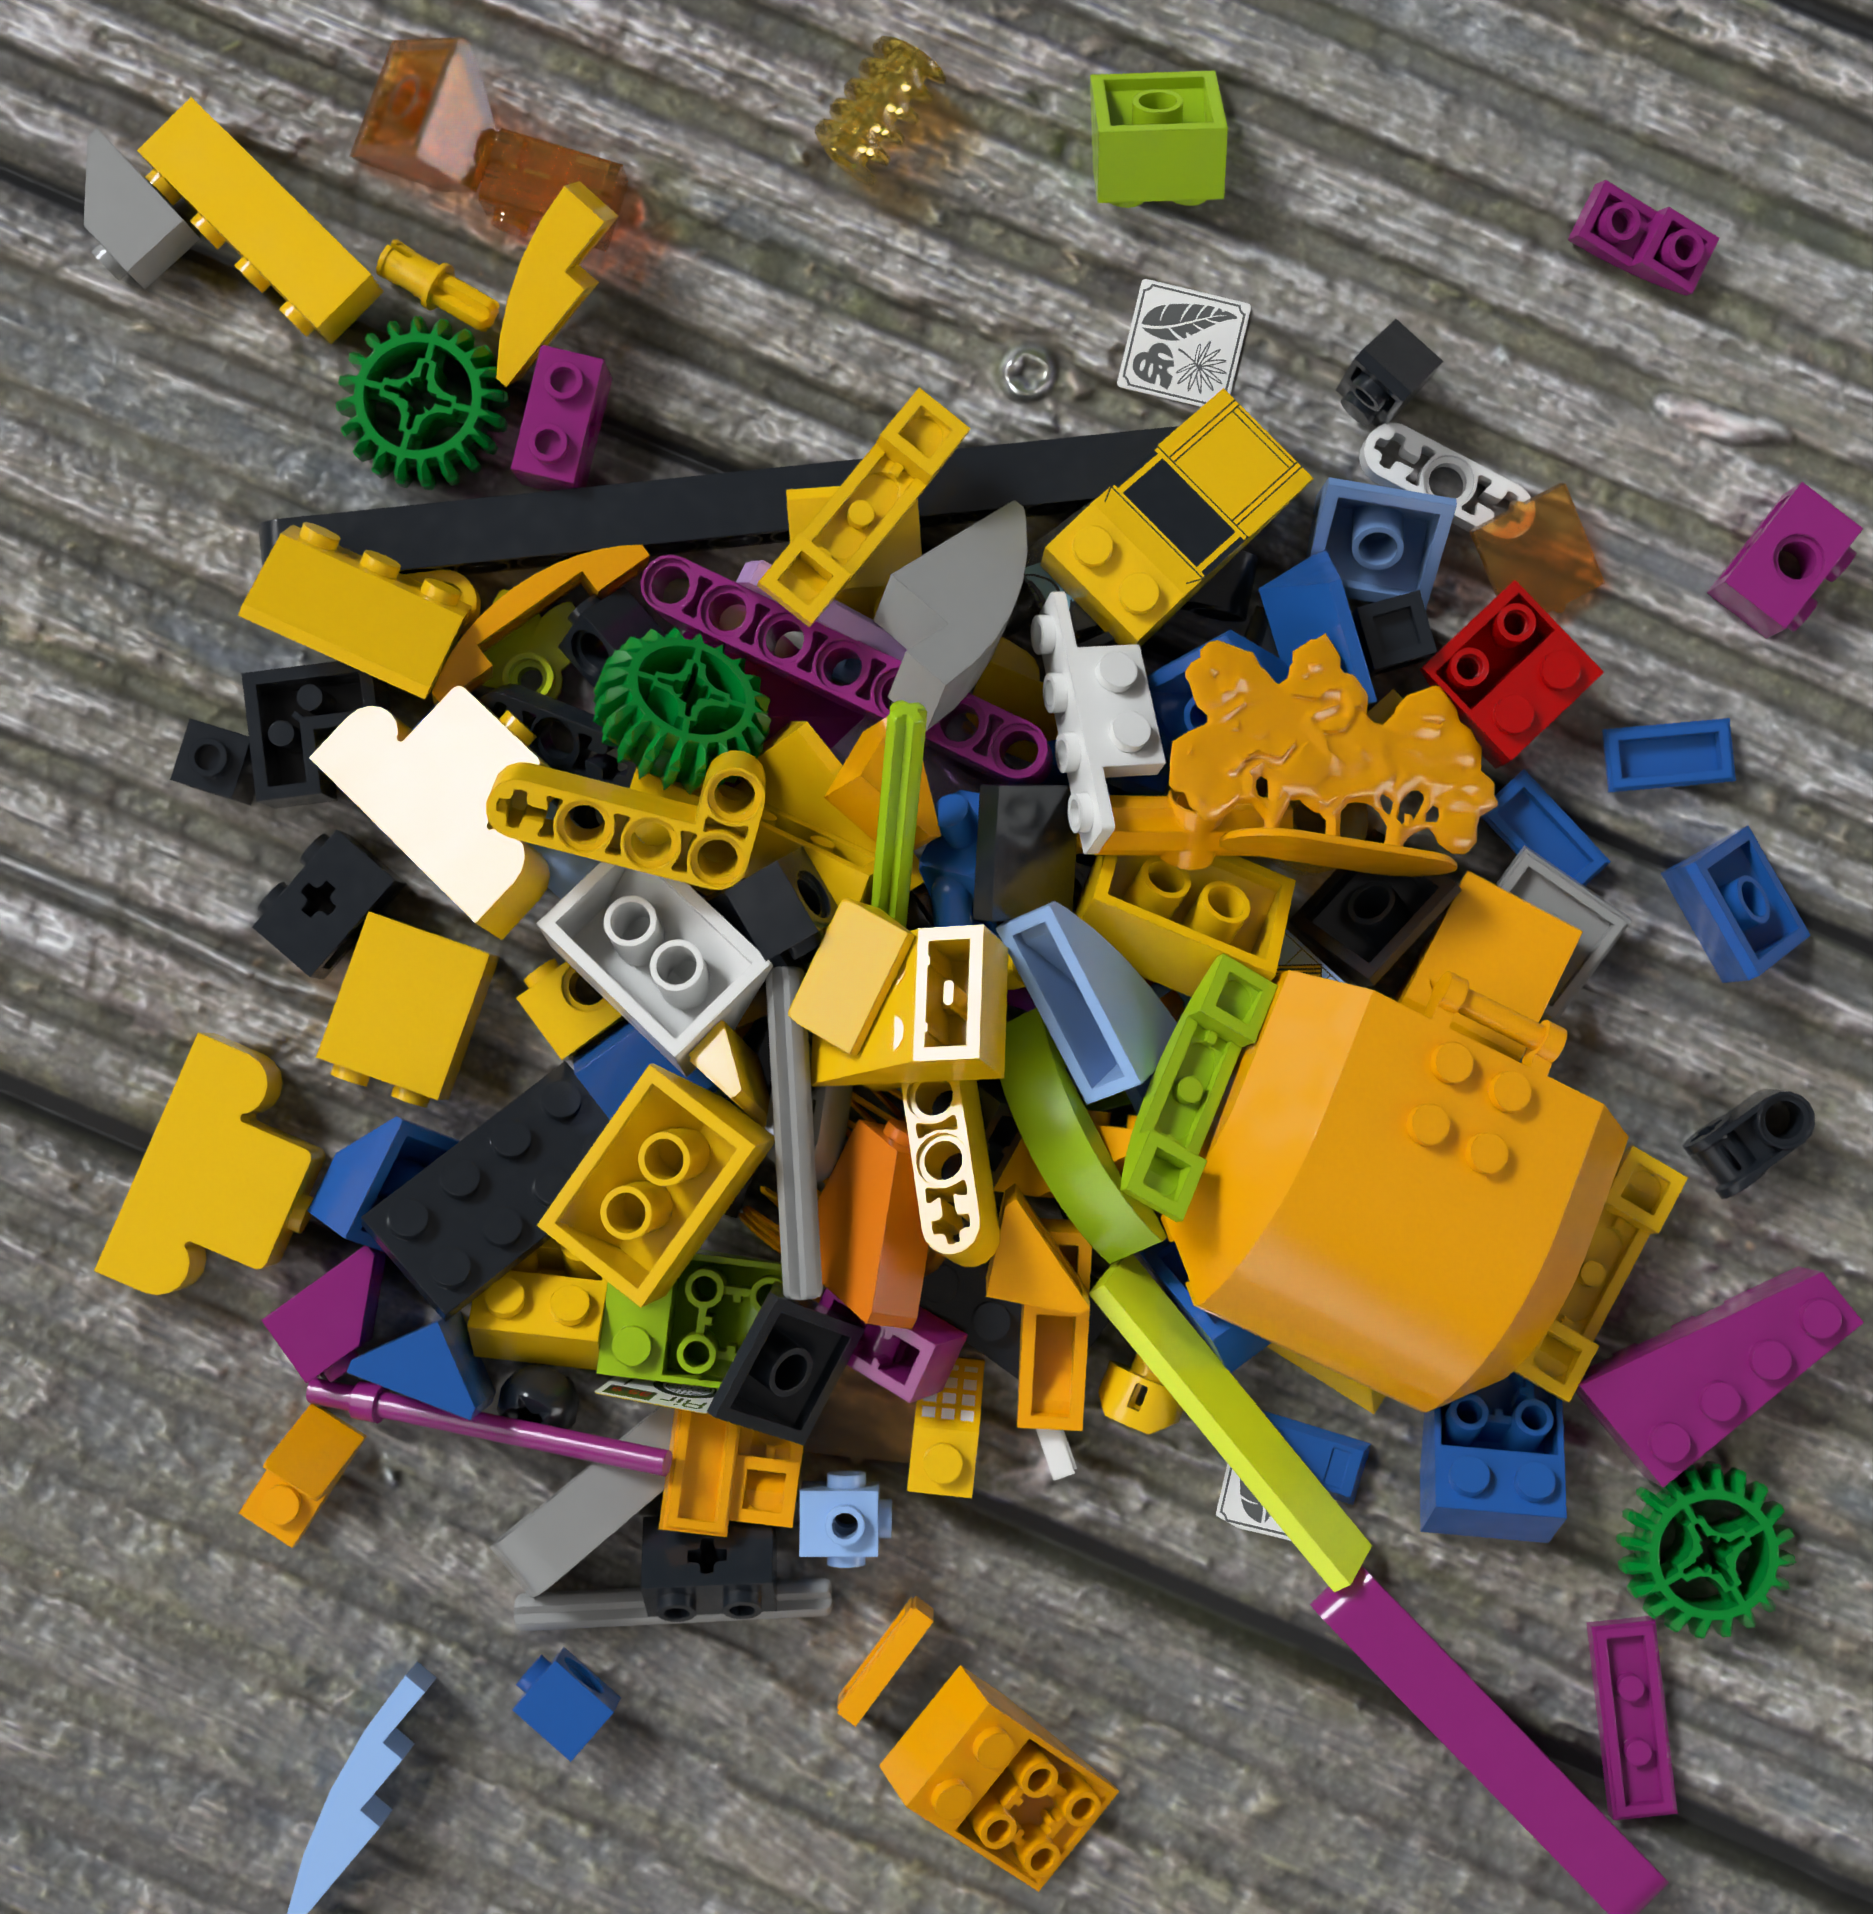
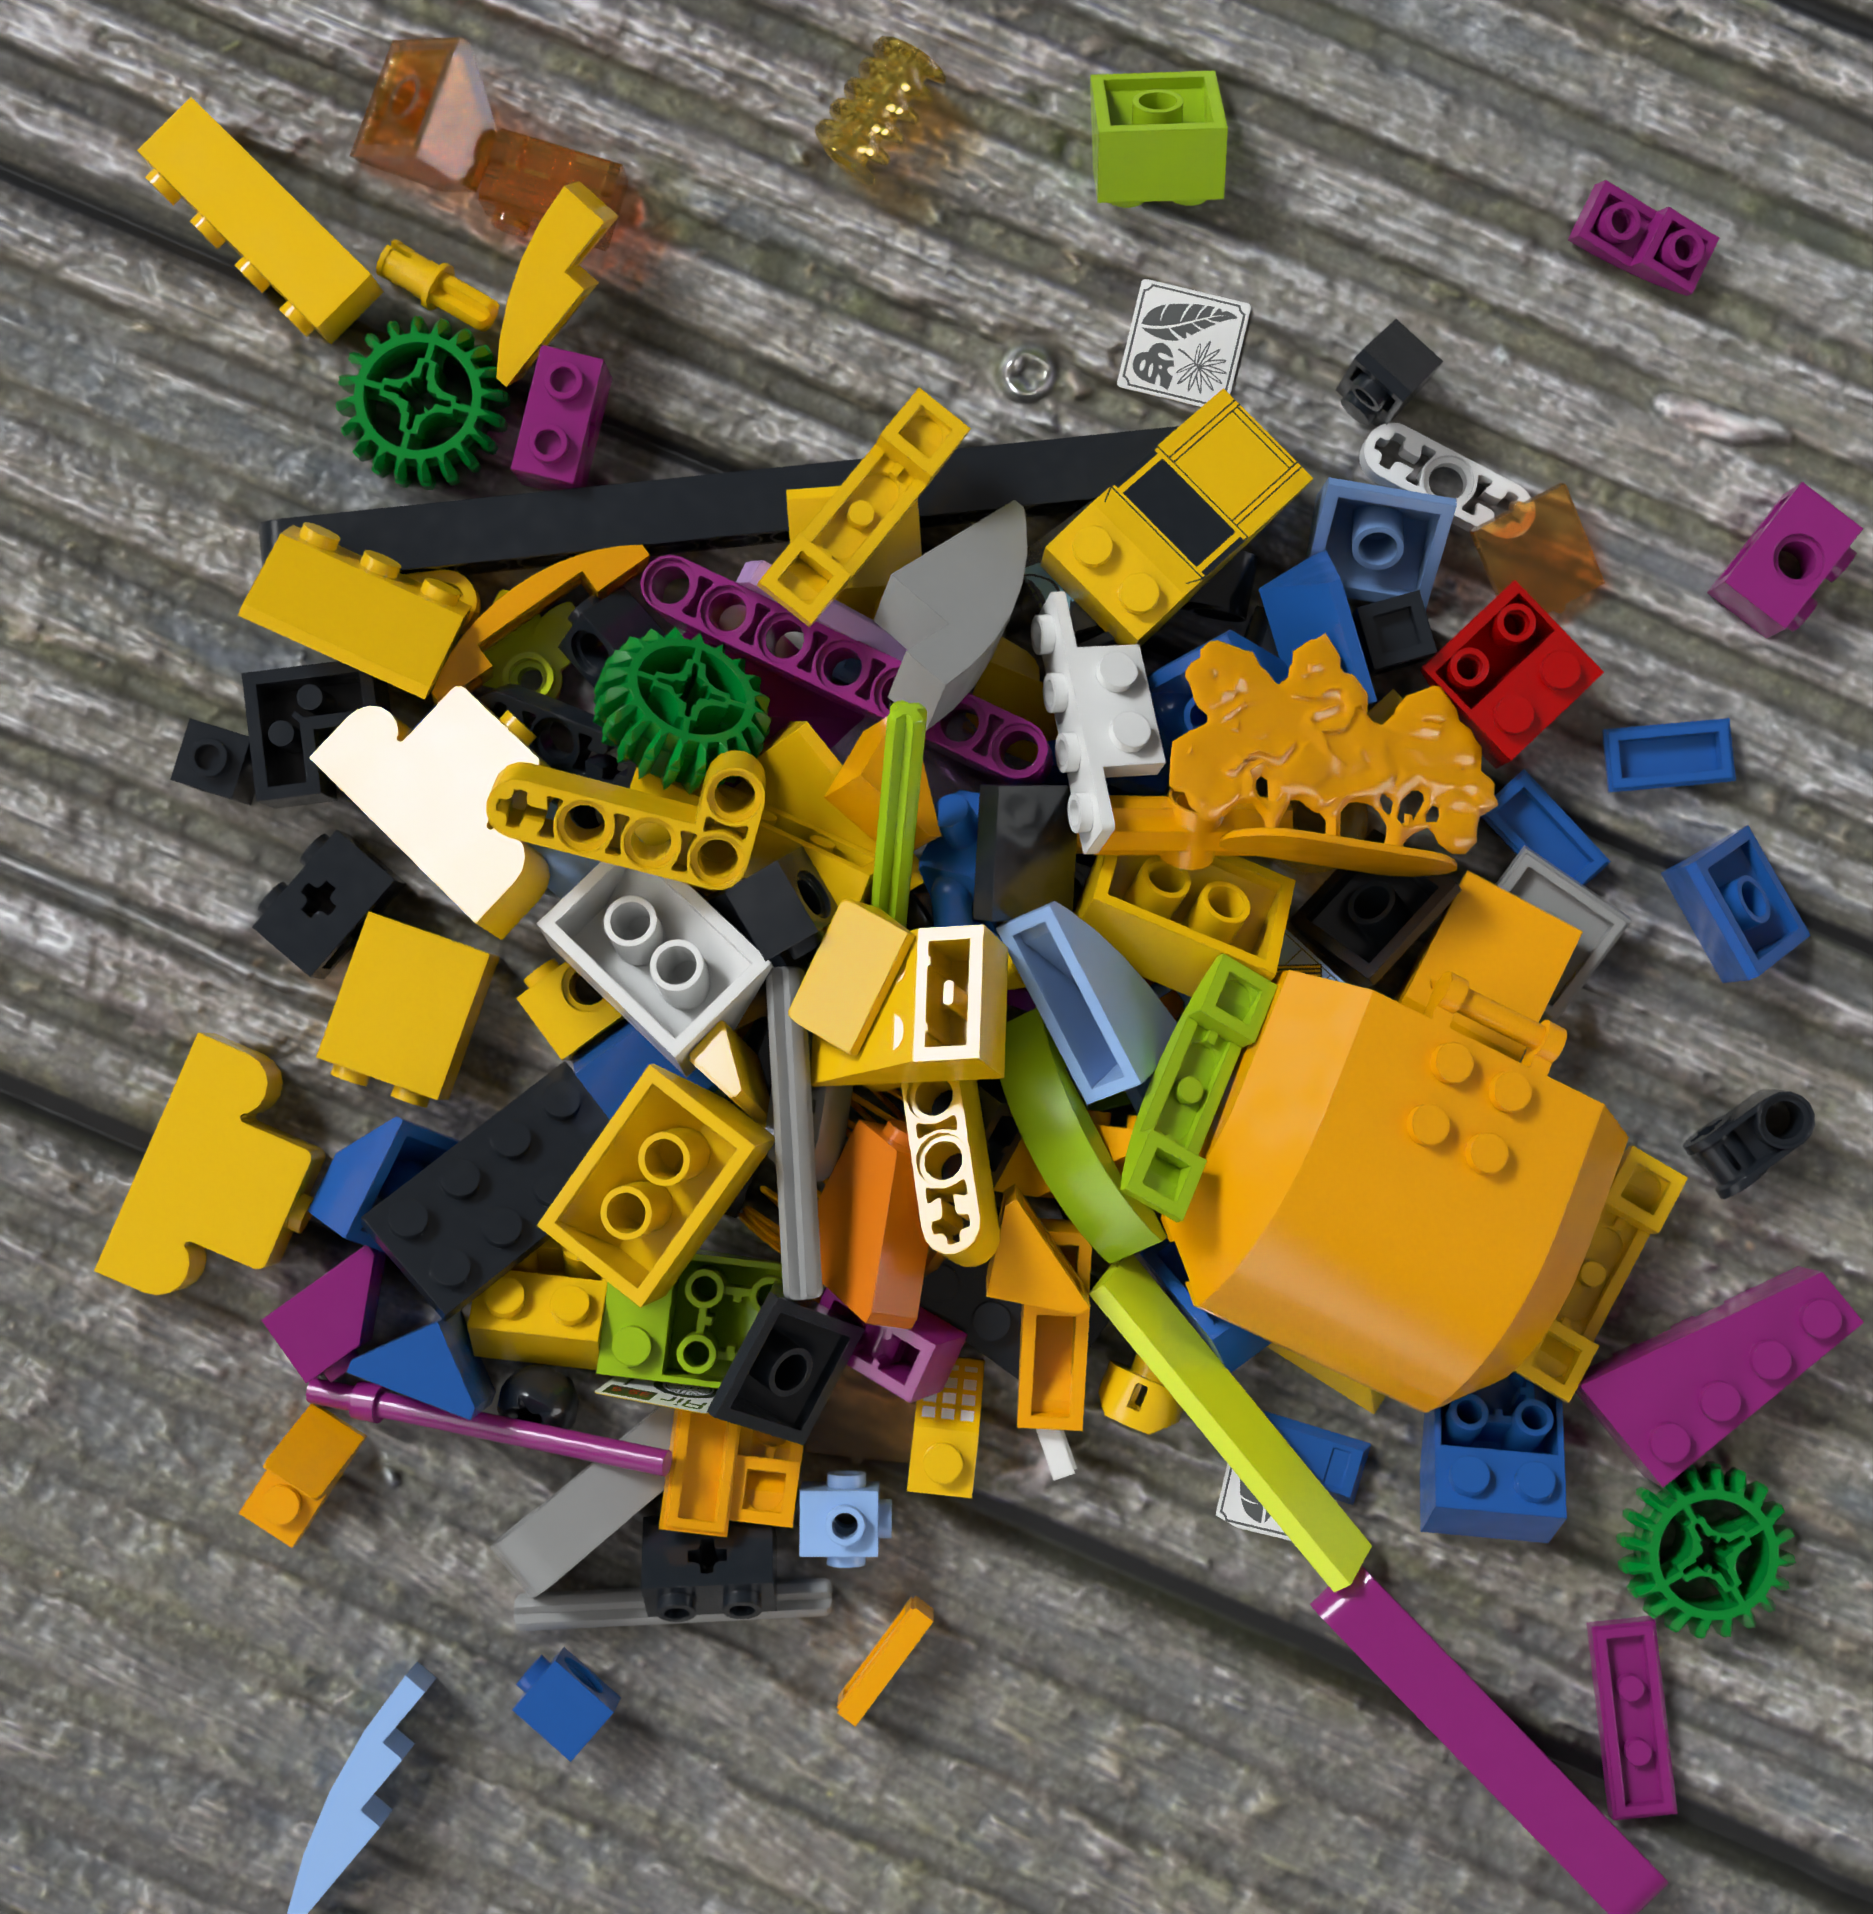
light grey slope [84,128,200,289] -> none
light orange slope [879,1665,1119,1892] -> none

